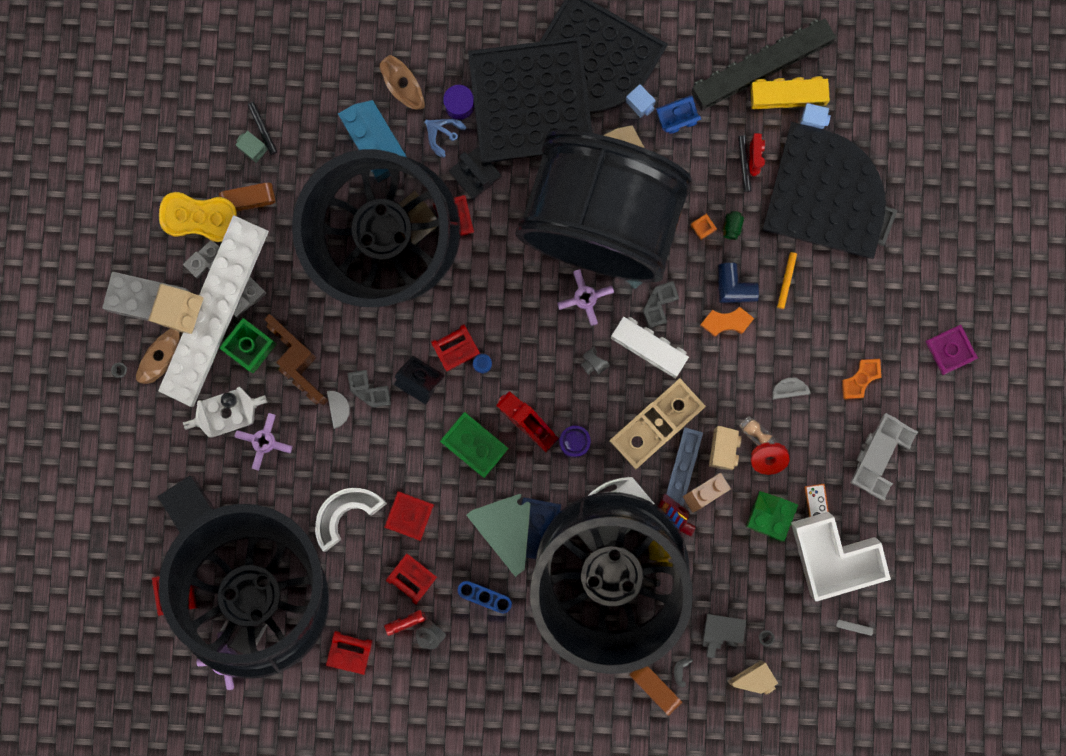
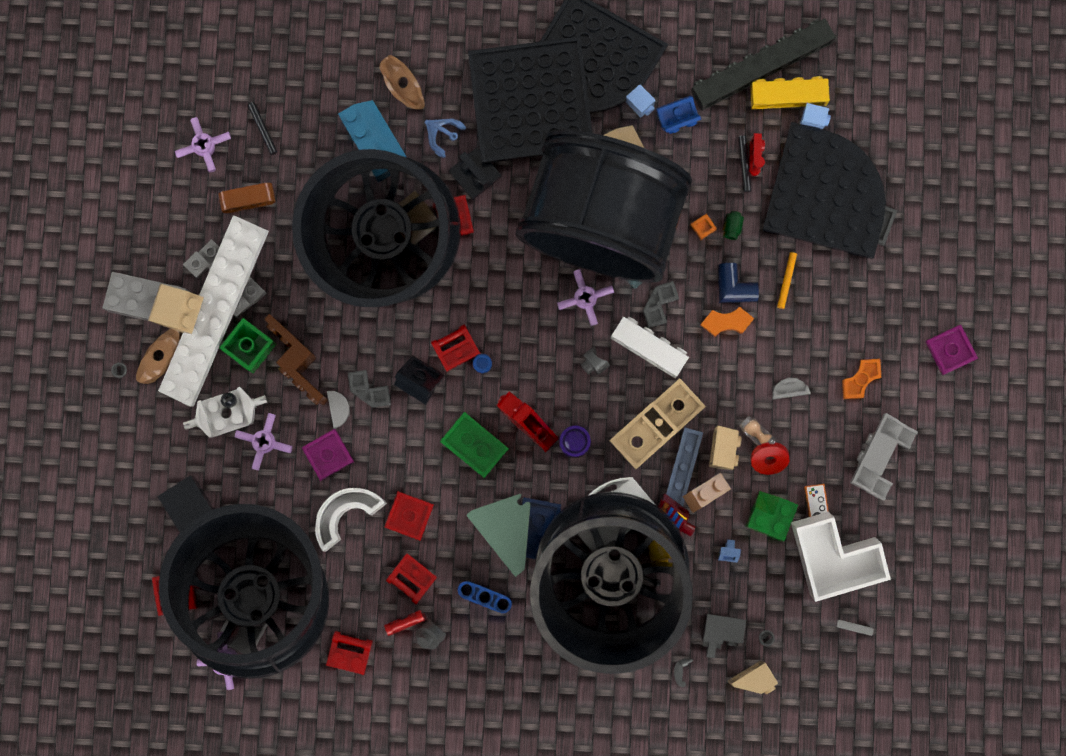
yellow plate [159,192,237,242] -> none
sand green brick [236,130,268,163] -> none
dark purple piece [443,85,475,120] -> none
dark orange beam [629,666,683,716] -> none
none -> lavender bar [175,117,231,172]
none -> magenta tile [302,428,354,481]
none -> medium blue tile [718,539,741,563]

